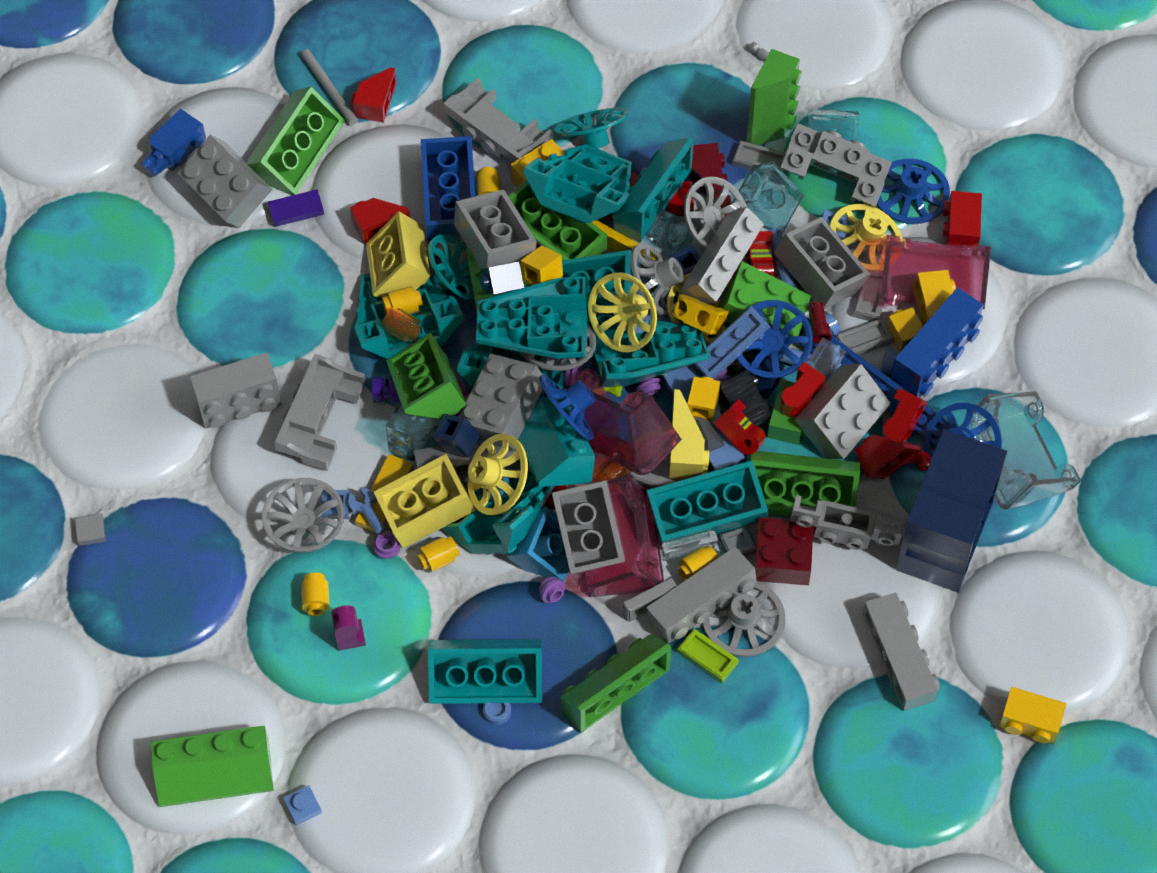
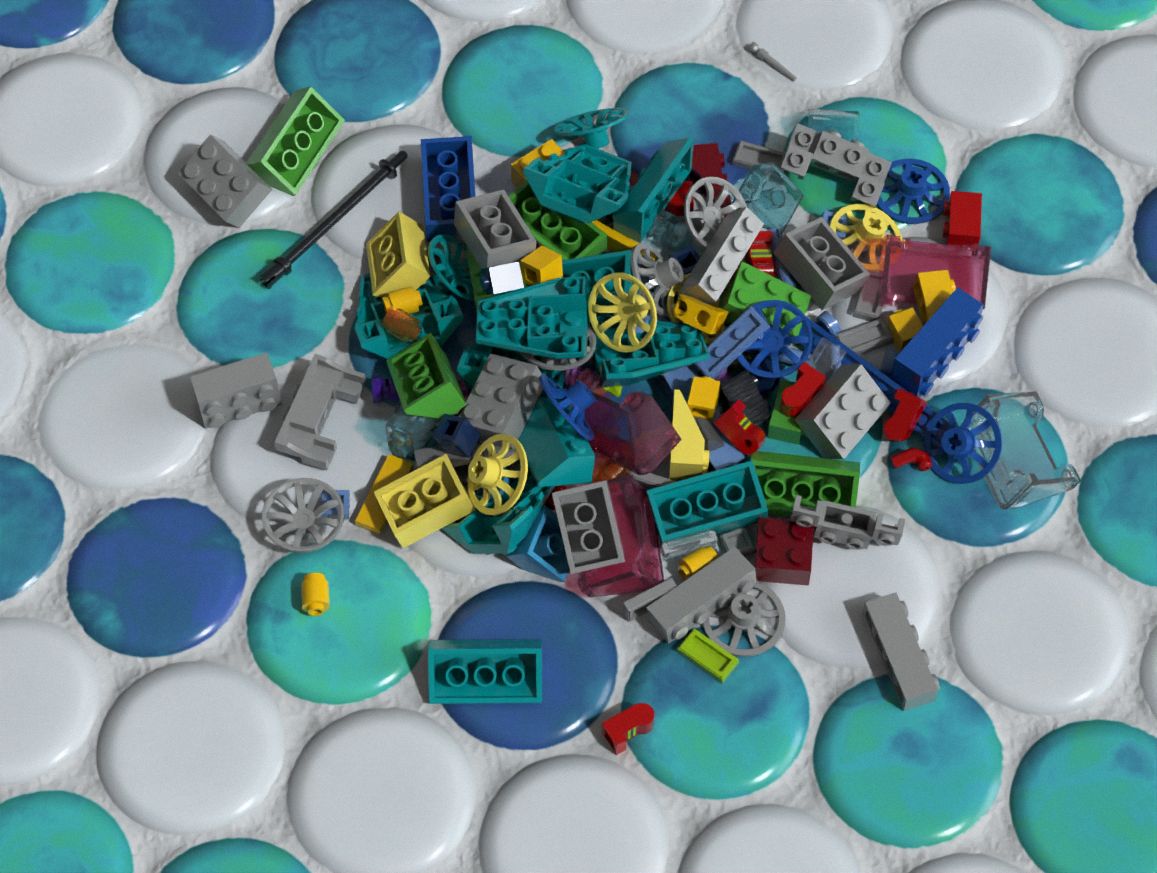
light grey tile [75,514,106,546] -> none
blue hinge [142,108,206,177] -> none
bright green slope [150,725,274,807] -> none
dark purple tile [268,189,324,227] -> none
medium blue plate [283,785,322,825] -> none
light grey bar [301,49,358,126] -> none
magenta leg [331,605,366,651] -> none
medium blue bar [348,487,385,534] -> none
red slope [350,67,397,123] -> none
red slope [350,198,410,245] -> none
medium lavender plate [373,532,401,559] -> none
yellow brick [417,536,460,573] -> none
light grey bracket [443,78,553,162] -> none
yellow brick [475,167,501,196] -> none
medium blue tile [483,703,511,725] -> none
medium lavender plate [539,577,566,603] -> none
bright green slope [560,634,671,733] -> none
medium lavender plate [635,378,661,398] -> none
bright green slope [746,49,802,145] -> none
dark red pin [807,302,832,344] -> none
red slope [855,435,921,479] -> none
dark blue tile [896,429,1008,593] -> none
yellow brick [999,686,1067,744] -> none
none -> black bar [258,150,408,289]
none -> red leg [602,703,655,755]

